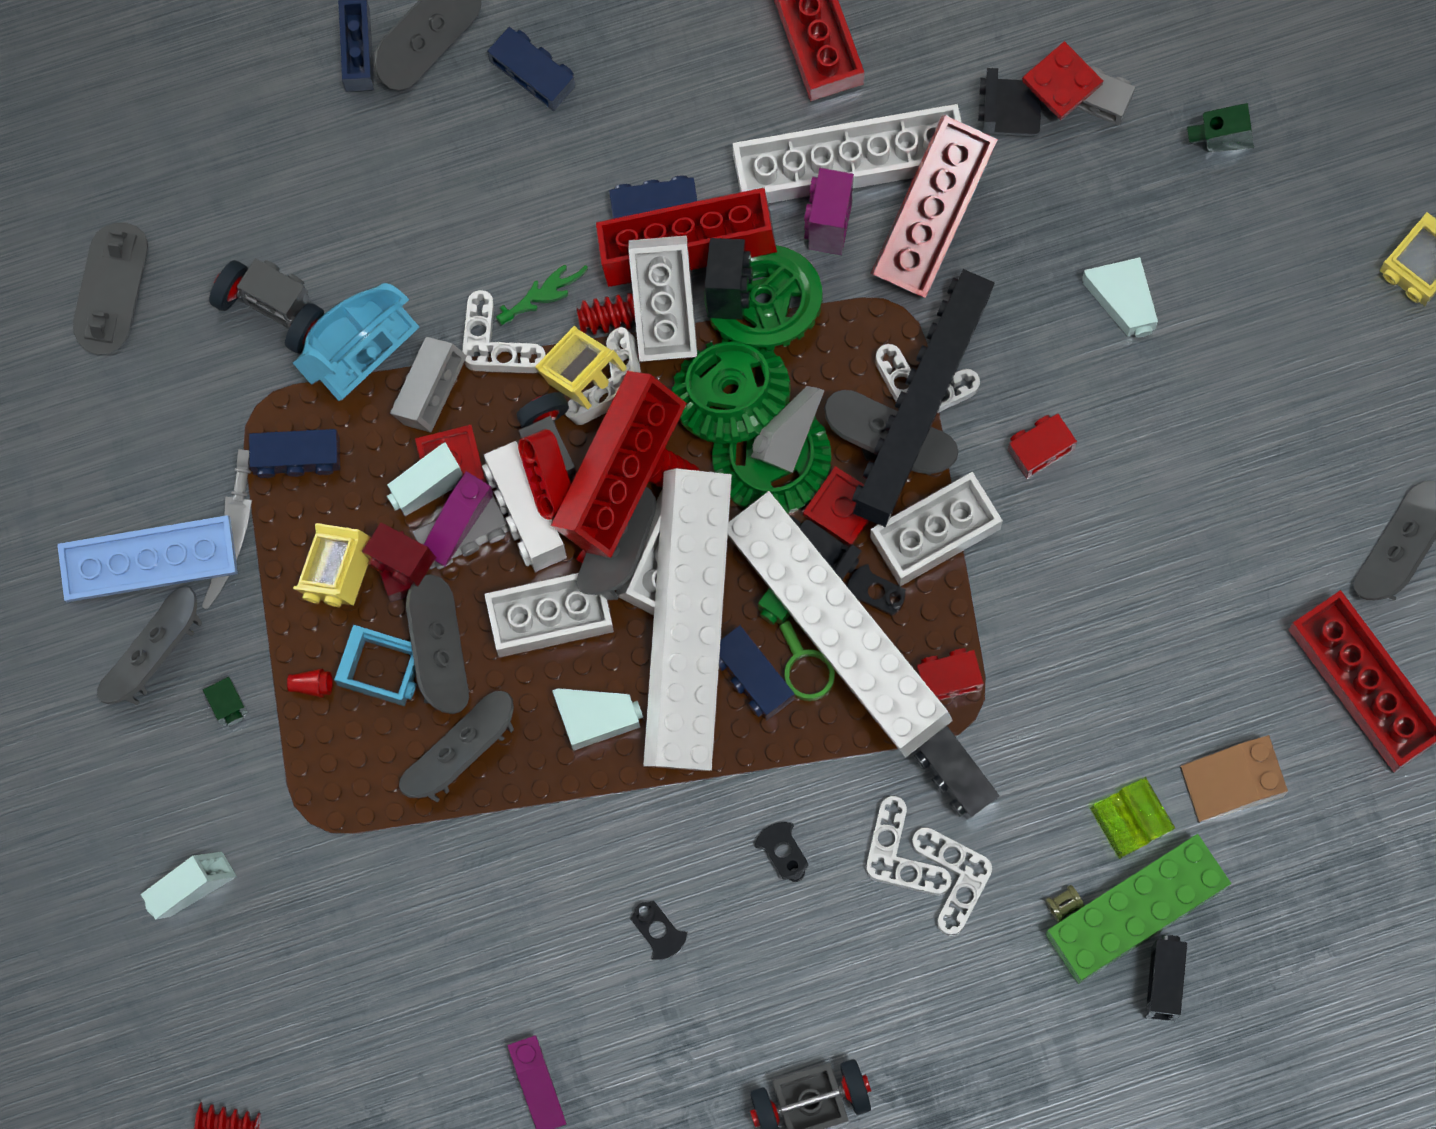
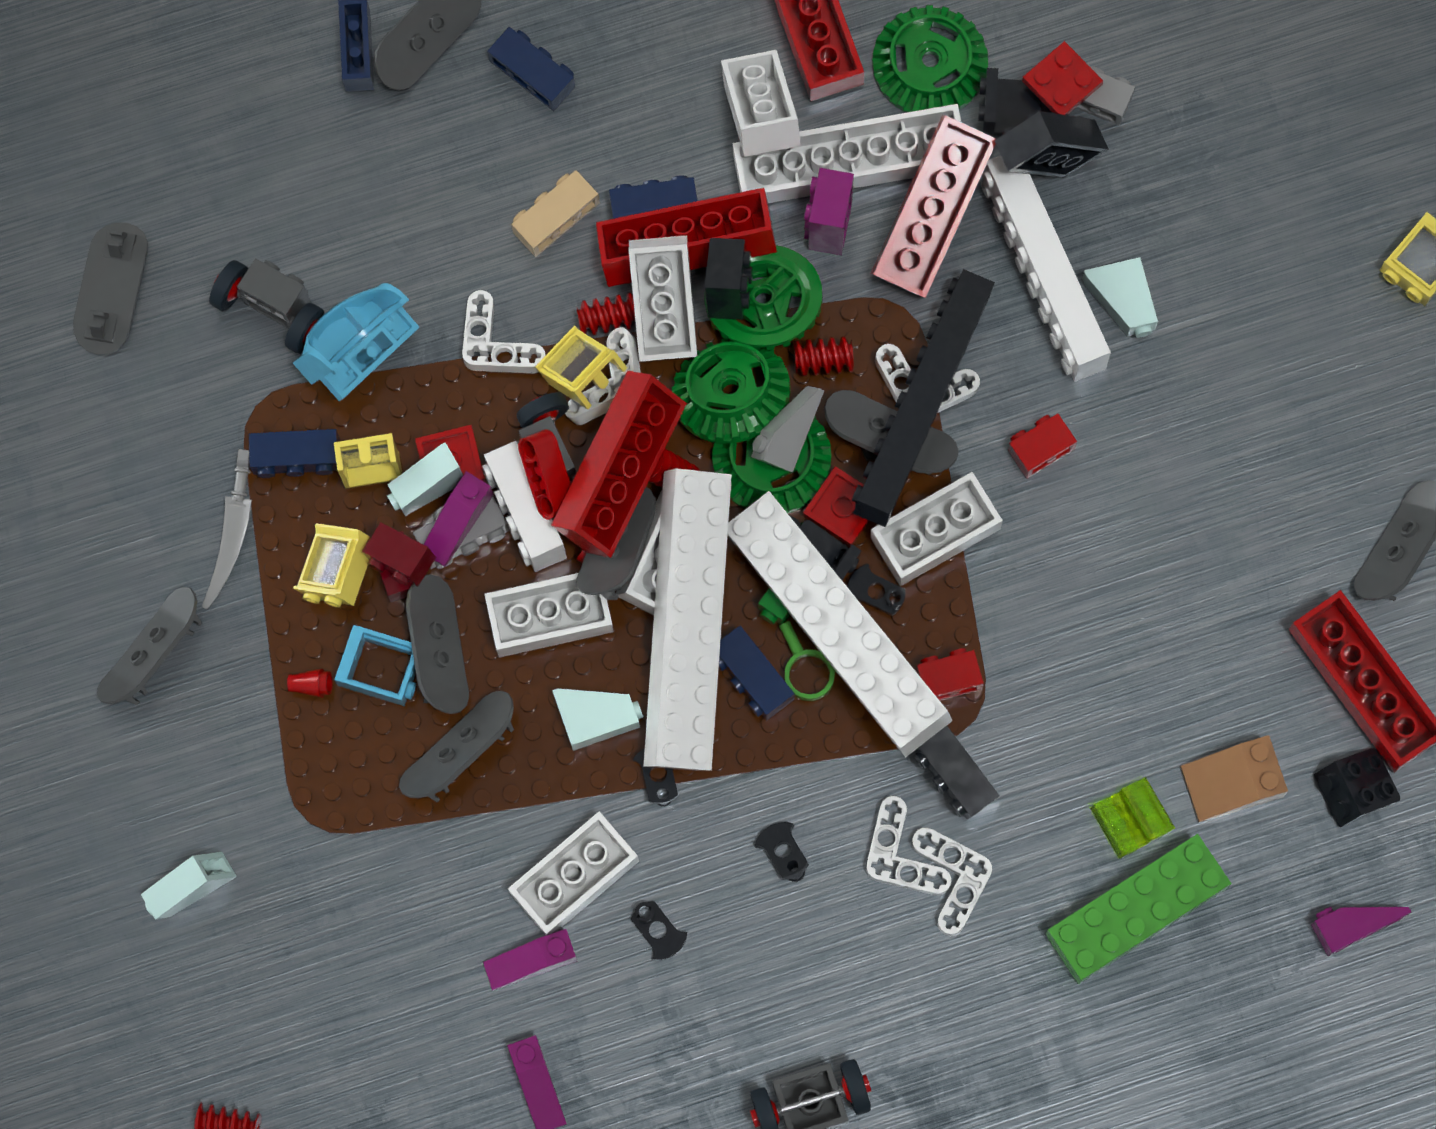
light blue plate [57,515,238,602] -> none
dark green brick [203,677,248,726] -> none
light grey brick [390,337,467,432] -> none
green piece [496,265,588,326] -> none
olive bush [1045,885,1084,923] -> none
black window [1145,935,1187,1022] -> none
dark green torso [1187,103,1254,152] -> none
none -> light yellow window [334,433,402,488]
none -> magenta slope [483,929,578,991]
none -> white brick [508,811,639,935]
none -> tan brick [511,170,600,257]
none -> black piece [633,748,678,807]
none -> white brick [721,50,801,157]
none -> red piece [794,336,854,376]
none -> green gear [872,5,988,113]
none -> white brick [981,155,1111,382]
none -> black brick [994,110,1109,178]
none -> magenta slope [1311,907,1411,957]
none -> black bracket [1314,748,1400,828]

